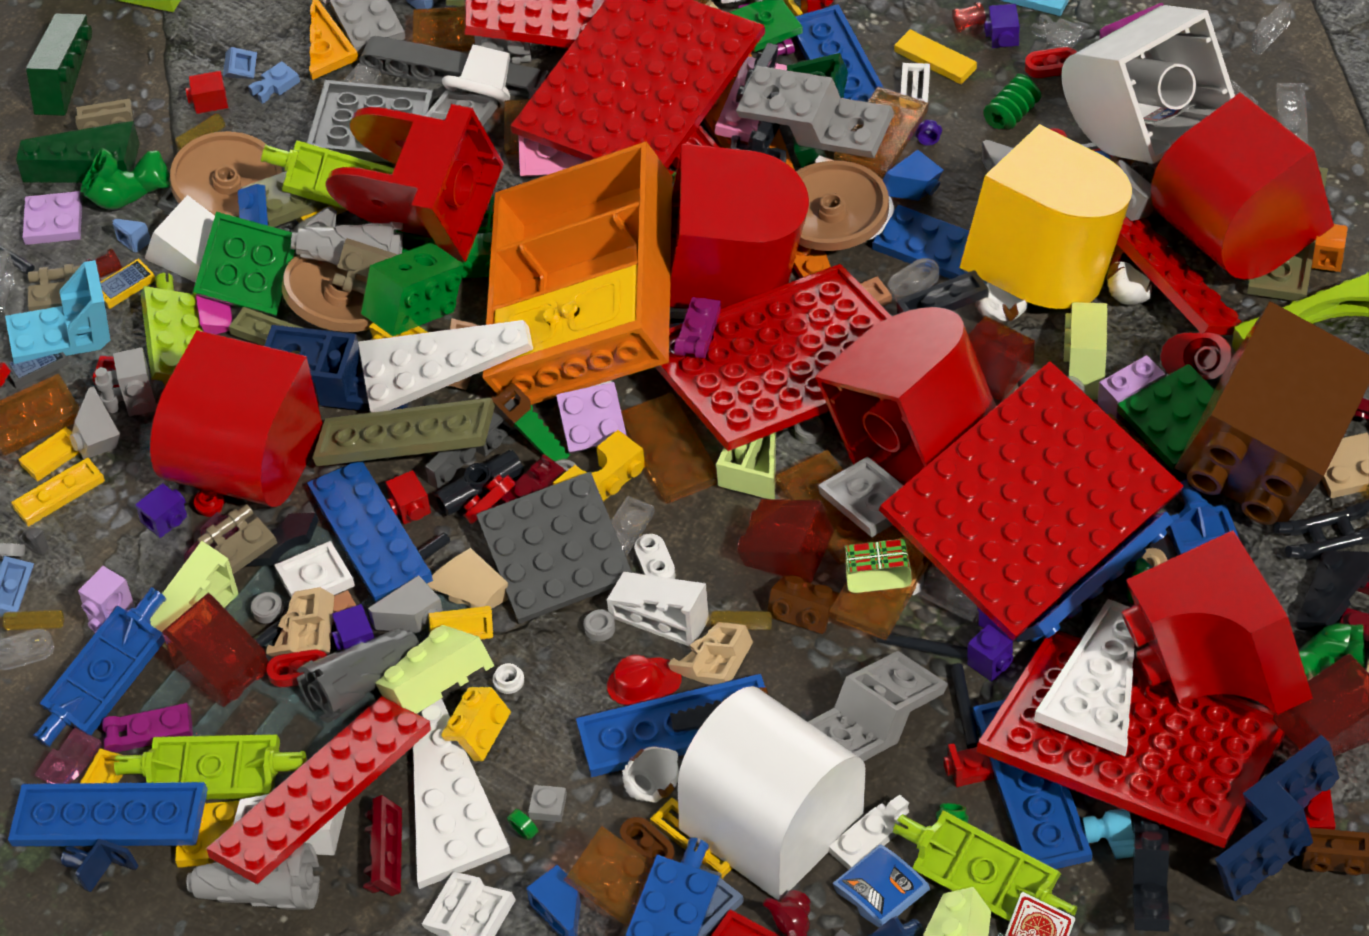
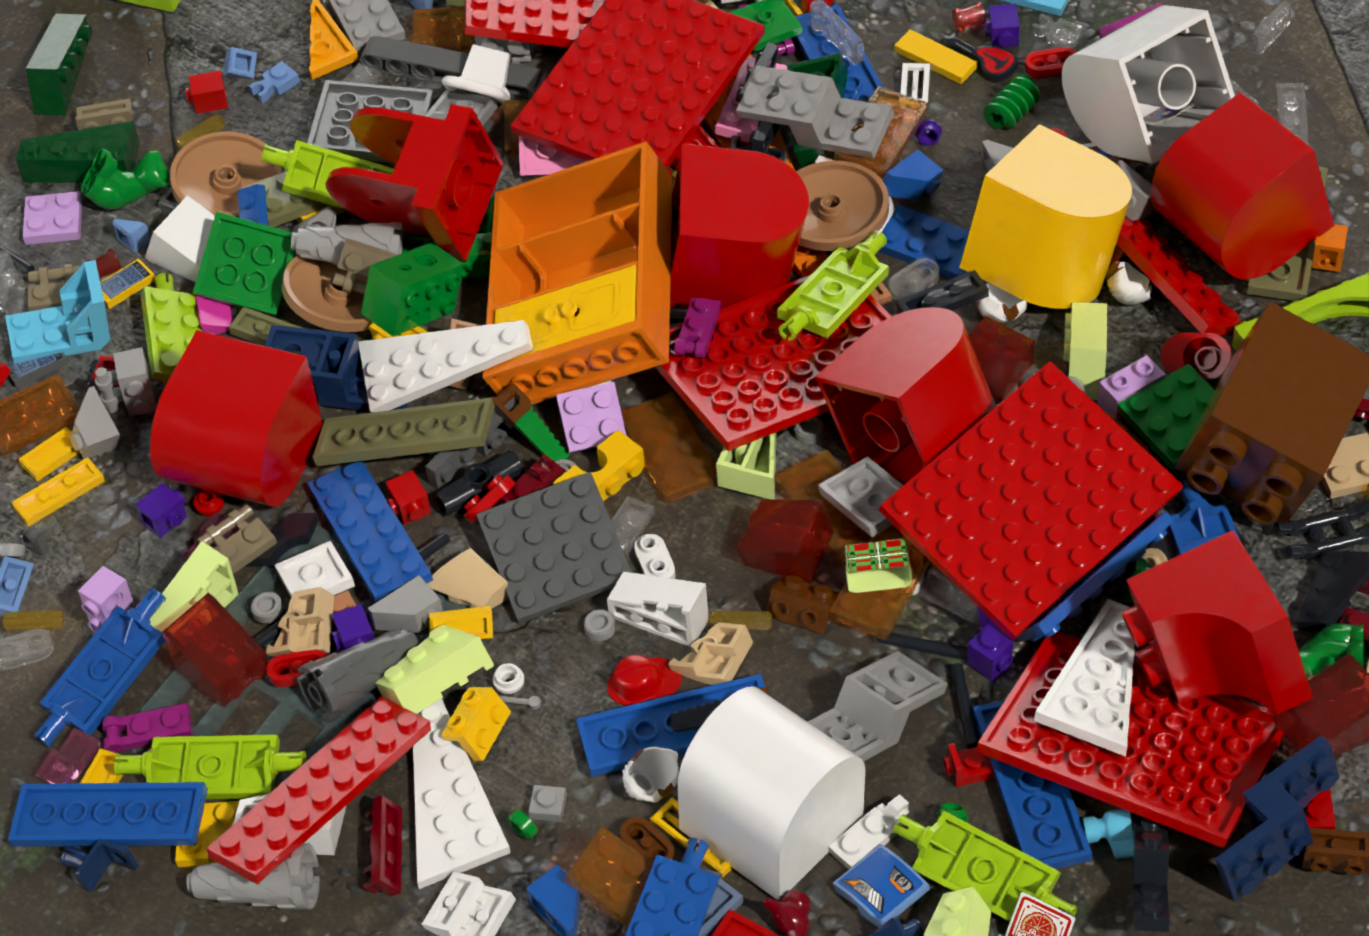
none -> light grey hinge [498,695,541,710]
none -> lime plate [777,231,889,341]
none -> clear plate [810,0,864,65]
none -> black piece [942,31,1018,83]

